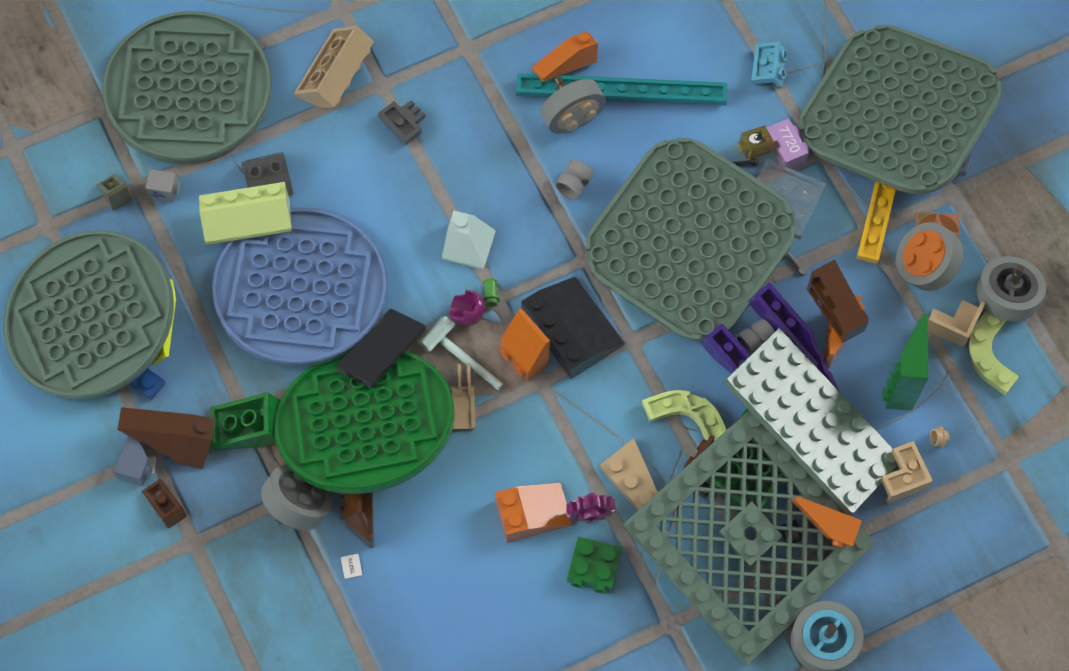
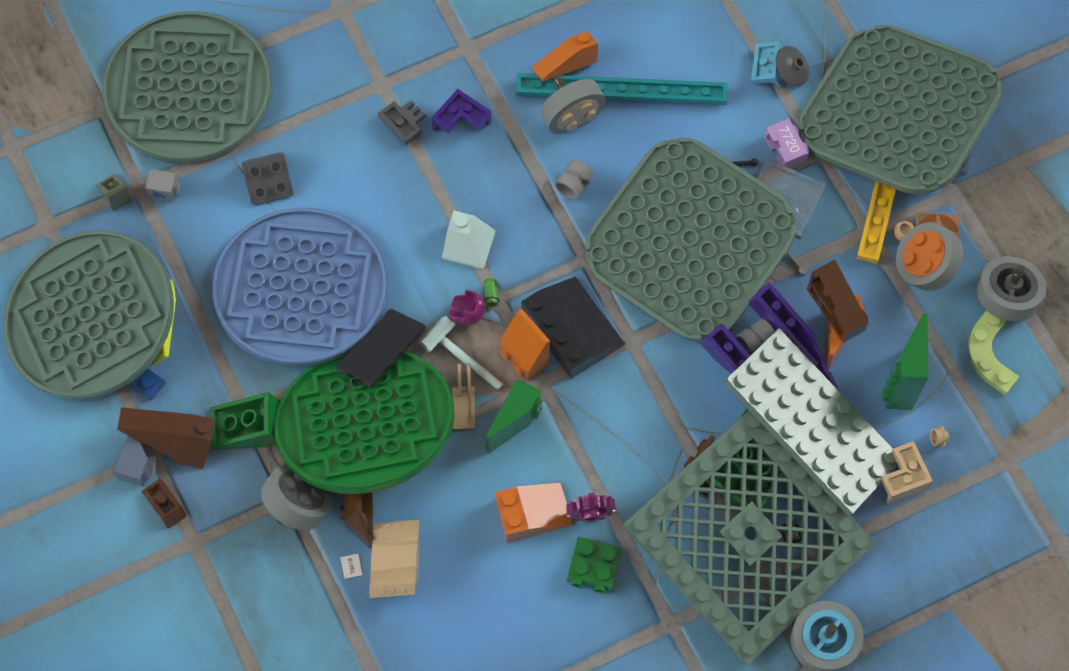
yellowish green slope [199,182,292,245] -> none
tan slope [294,25,374,109] -> none
tan wing [600,438,658,510] -> none
yellowish green plate [642,390,726,441] -> none
clear yellow brick [738,125,773,160] -> none
orange slope [792,496,862,549] -> none
tan panel [927,300,985,348] -> none
none -> tan slope [369,519,420,598]
none -> dark purple panel [431,89,491,133]
none -> green slope [486,379,543,453]
none -> dark grey dish [776,46,809,86]
none -> tan plate [894,221,914,241]

